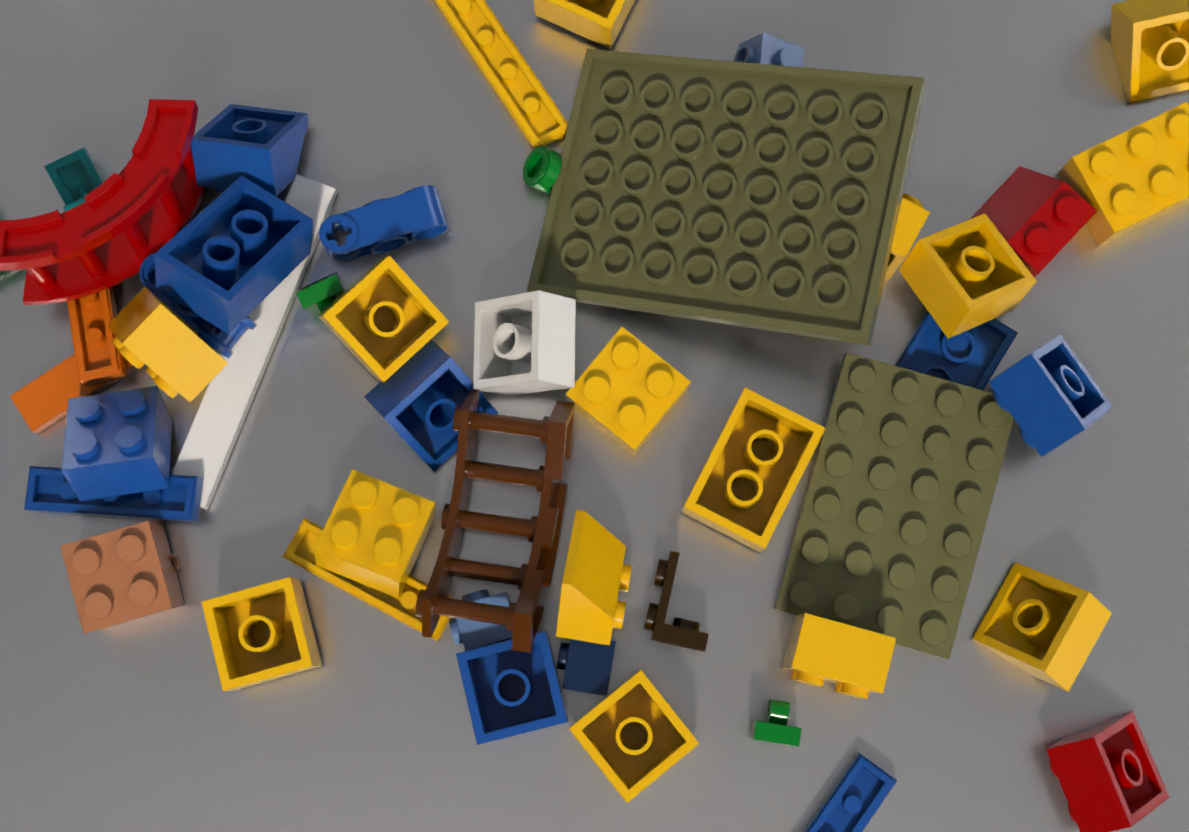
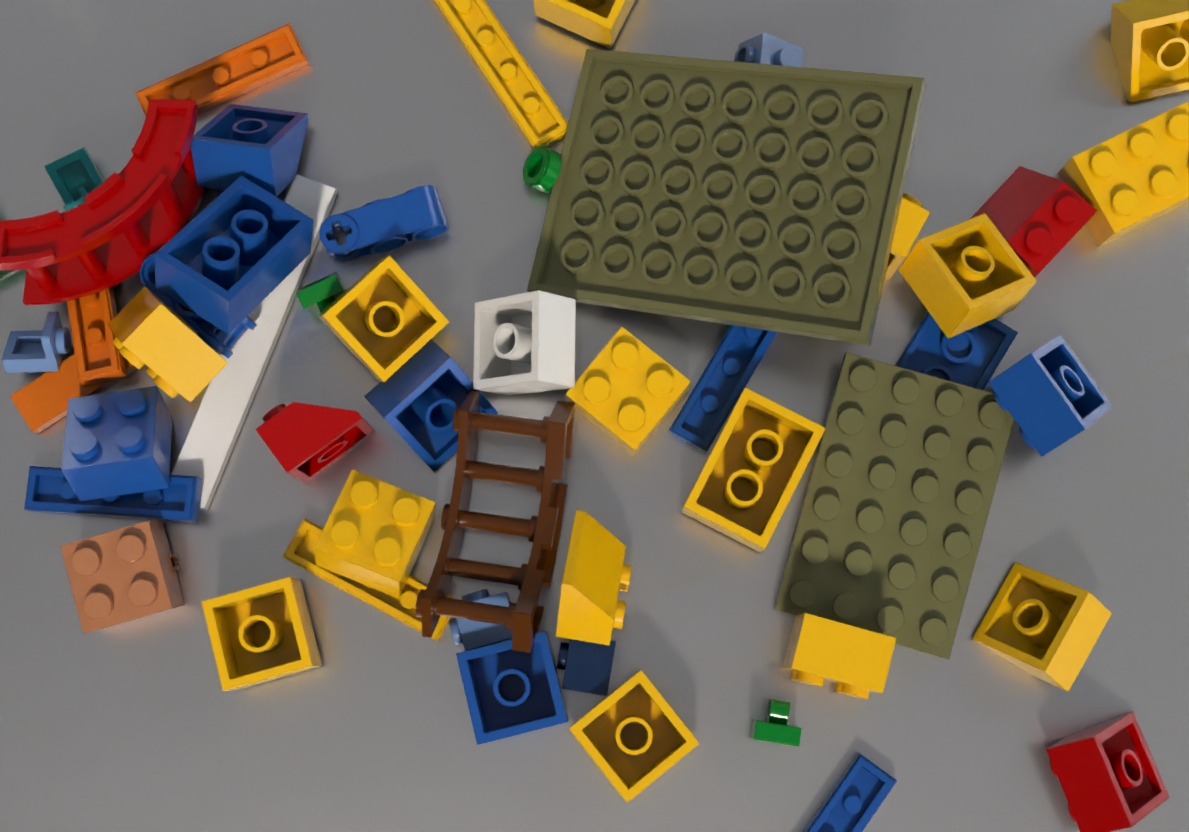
dark brown bracket [644,551,709,652] -> none
none -> medium blue bracket [1,311,71,373]
none -> orange tile [135,23,309,116]
none -> red slope [256,402,375,483]
none -> blue tile [669,325,777,454]

